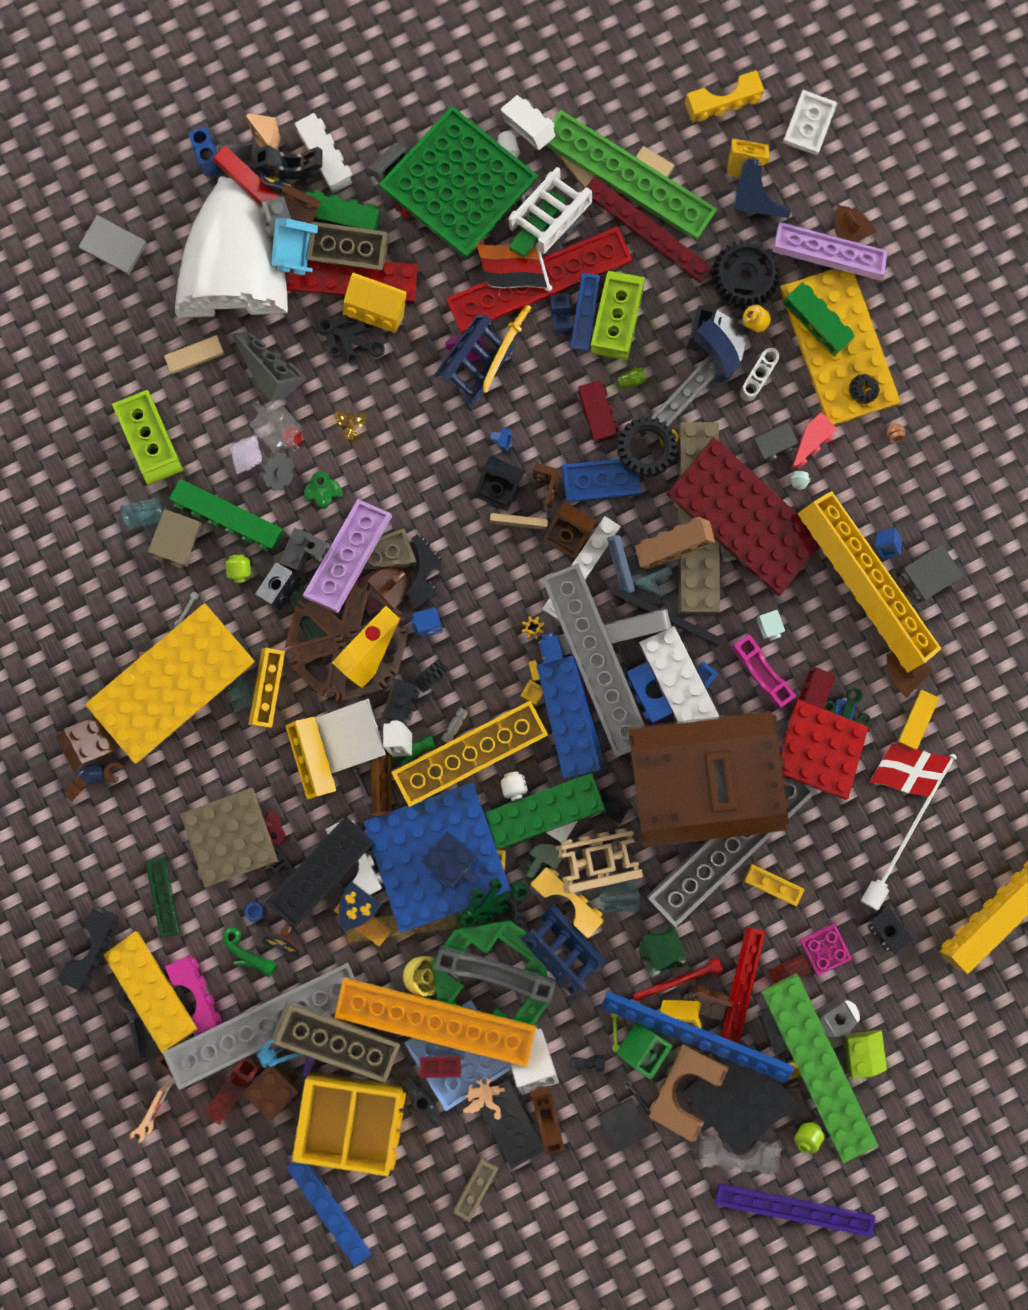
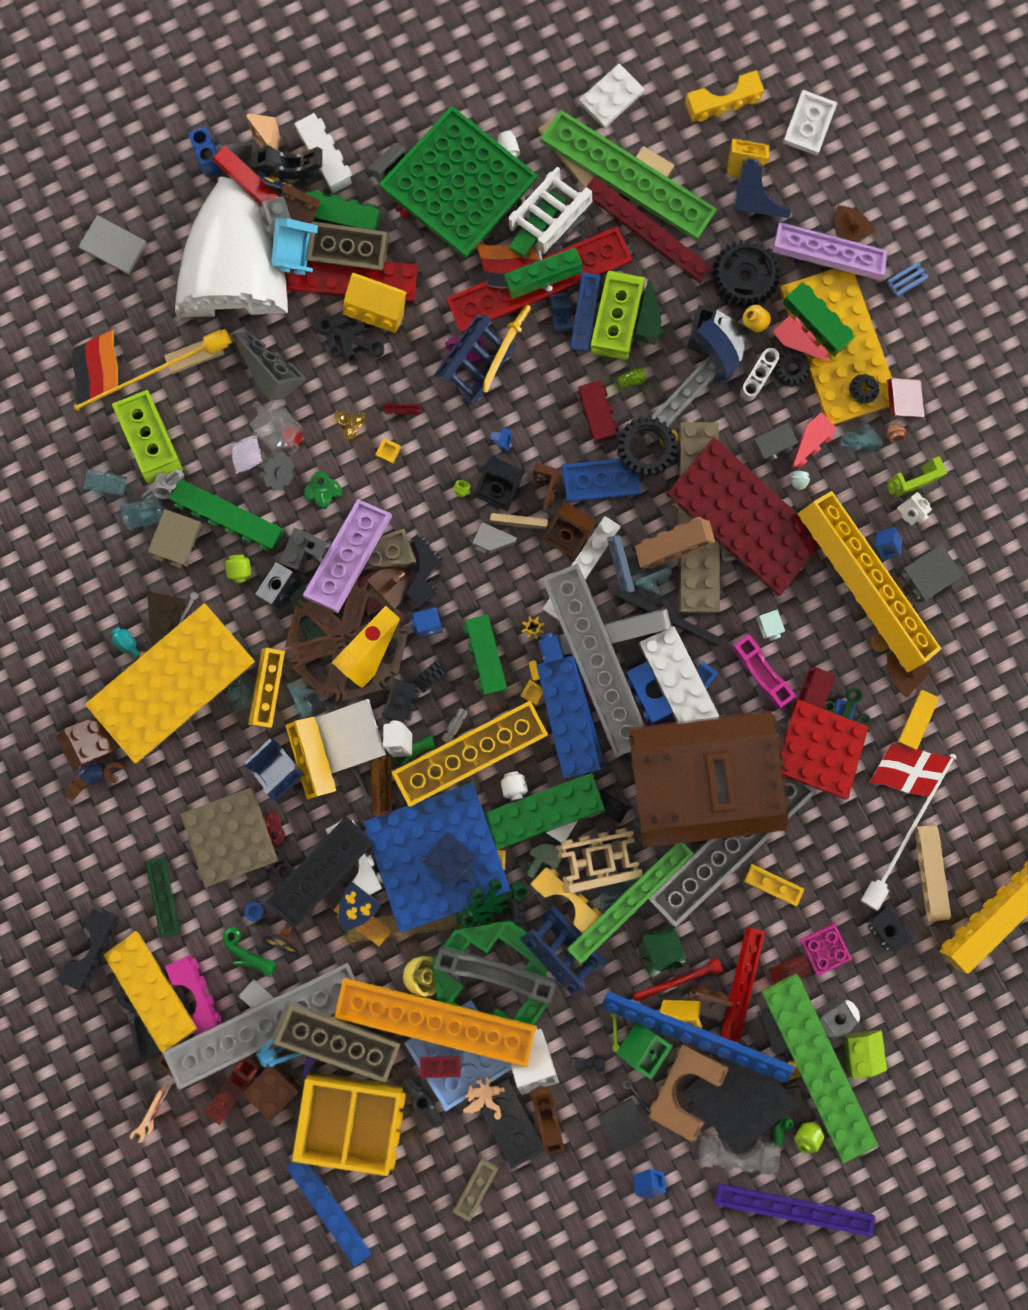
white brick [500,95,556,150] -> none
none -> flag [72,329,232,411]
none -> clear light blue slope [84,470,127,496]
none -> teal plant [110,627,140,658]
none -> light grey axle [142,469,184,503]
none -> dark brown wing [147,591,185,647]
none -> light grey slope [239,979,274,1009]
none -> dark blue panel [243,738,304,801]
none -> clear light blue slope [286,683,318,719]
none -> yellow plate [375,438,401,464]
none -> dark red axle [384,403,421,415]
none -> lime plate [452,480,471,497]
none -> green brick [463,614,507,696]
none -> light grey slope [473,522,517,554]
none -> green brick [504,247,582,299]
none -> bright green plate [567,843,694,964]
none -> white plate [579,64,644,129]
none -> blue panel [633,1168,666,1199]
none -> dark green slope [634,280,664,345]
none -> coral slope [773,316,830,361]
none -> green arm [773,1117,793,1145]
none -> black tyre [774,350,811,387]
none -> clear light blue slope [840,421,883,450]
none -> pearl gold piece [870,633,889,652]
none -> medium blue tile [886,262,929,298]
none -> tile [887,378,924,419]
none -> lime panel [887,456,947,498]
none -> white brick [897,492,932,526]
none -> tan beam [915,824,951,922]

